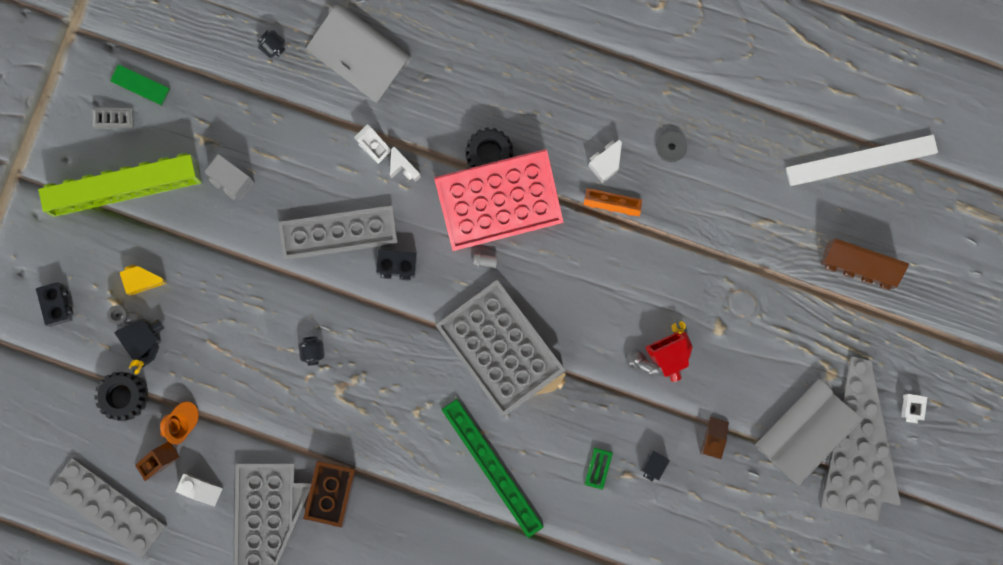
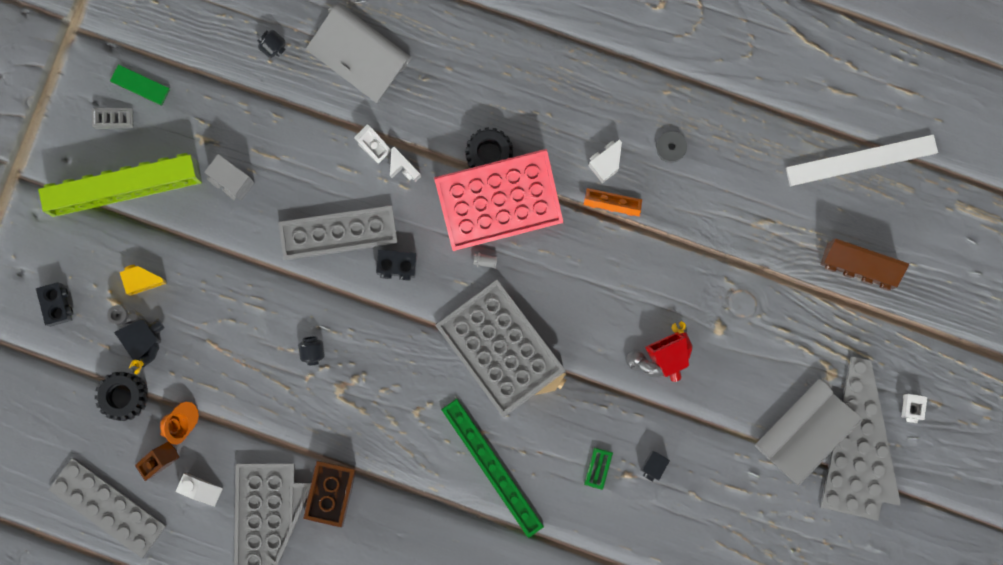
reddish brown slope [700,417,729,459] -> none

